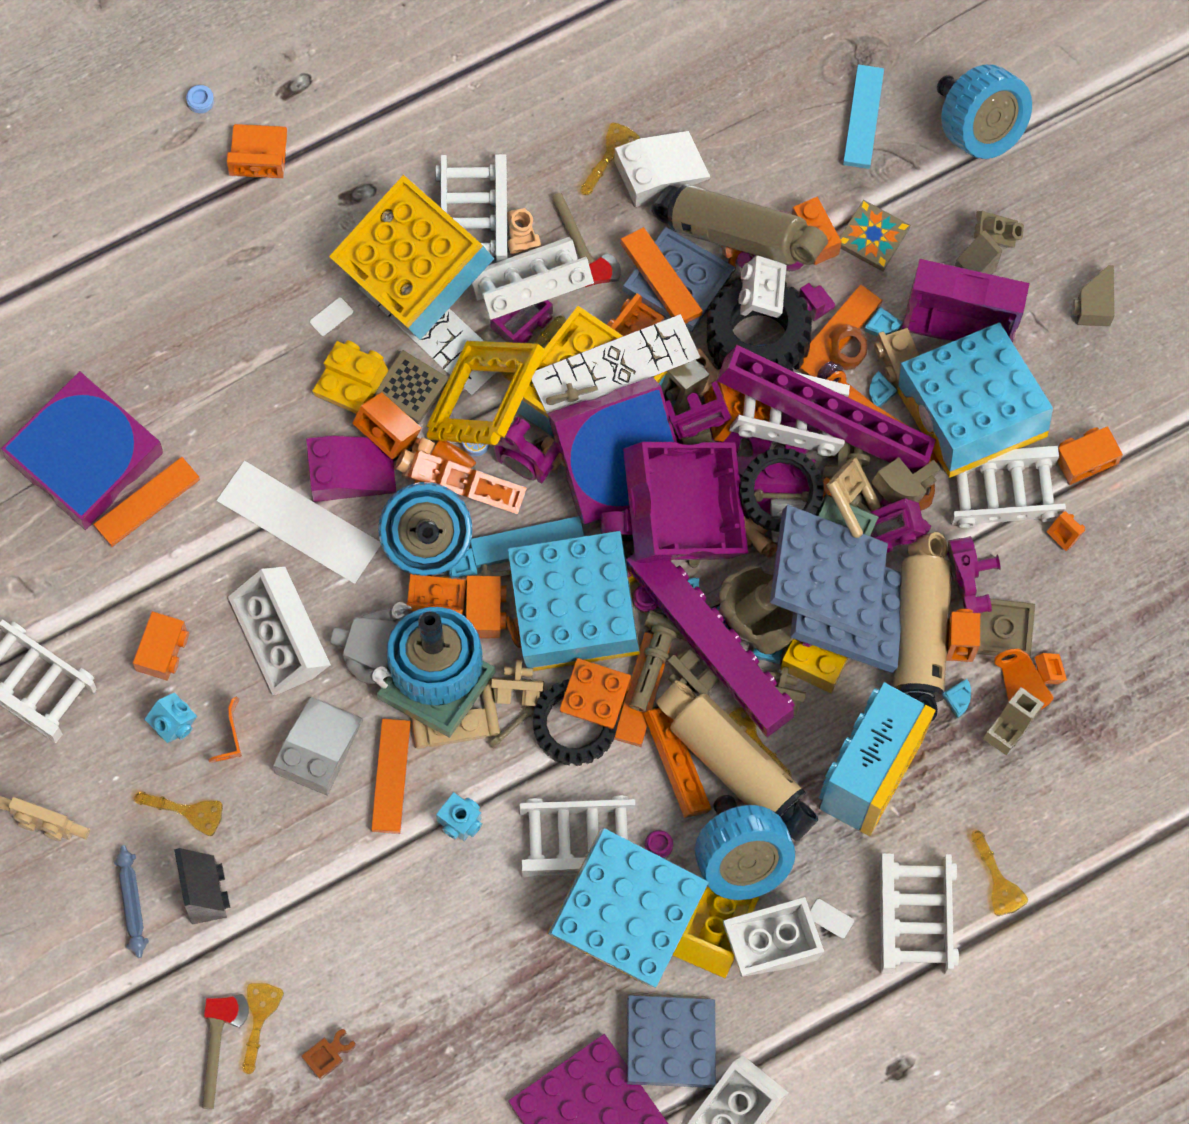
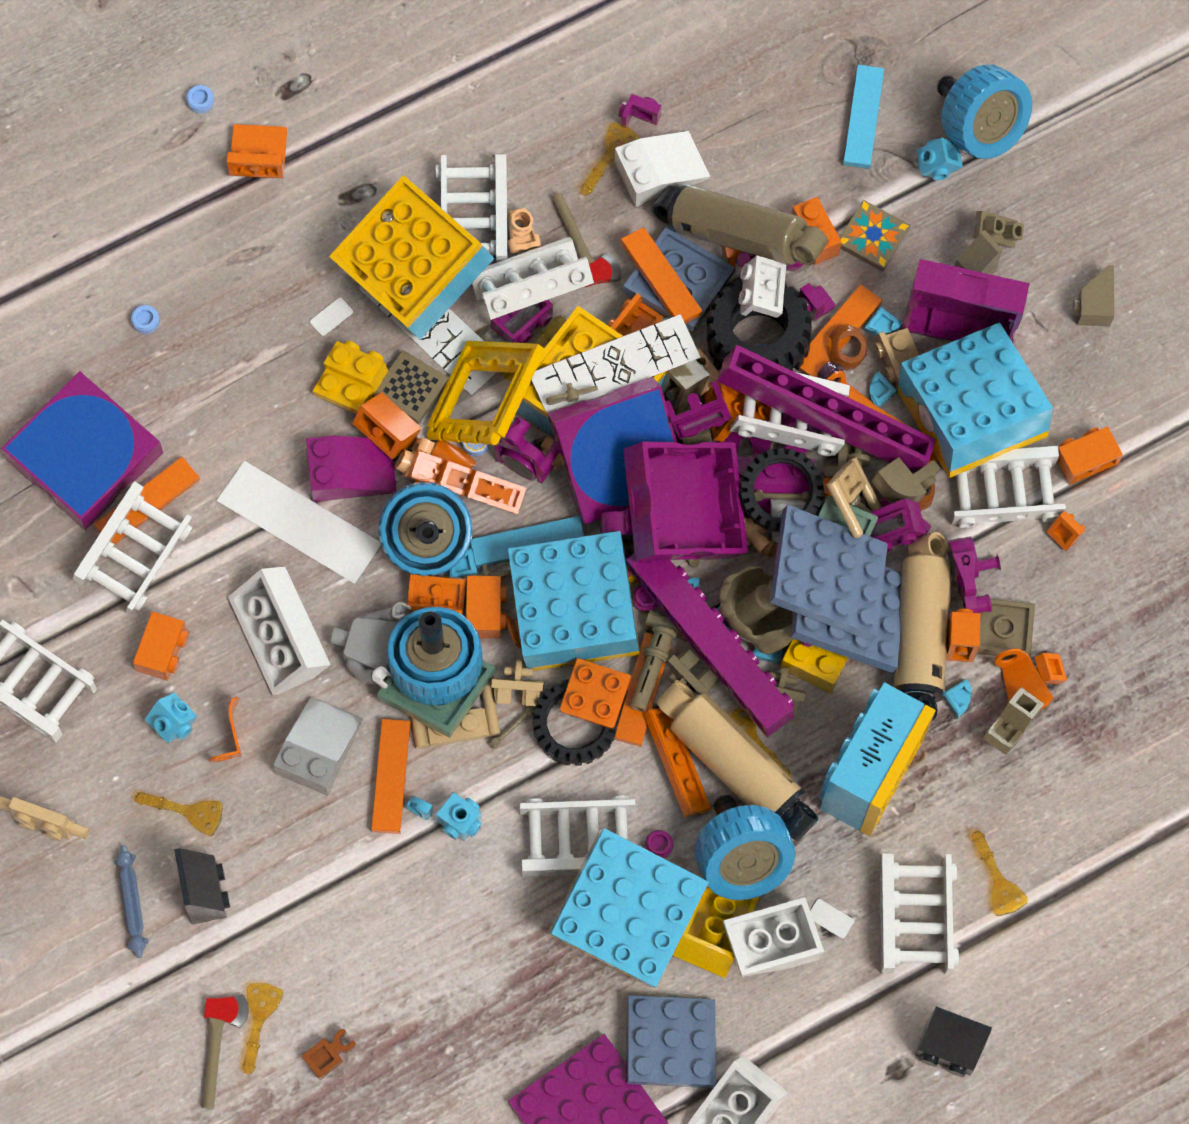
none -> white fence [72,481,193,615]
none -> light blue tile [131,305,160,334]
none -> medium azure tile [404,796,433,820]
none -> magenta bracket [618,94,662,129]
none -> black slope [915,1006,992,1077]
none -> medium azure brick [916,137,963,181]

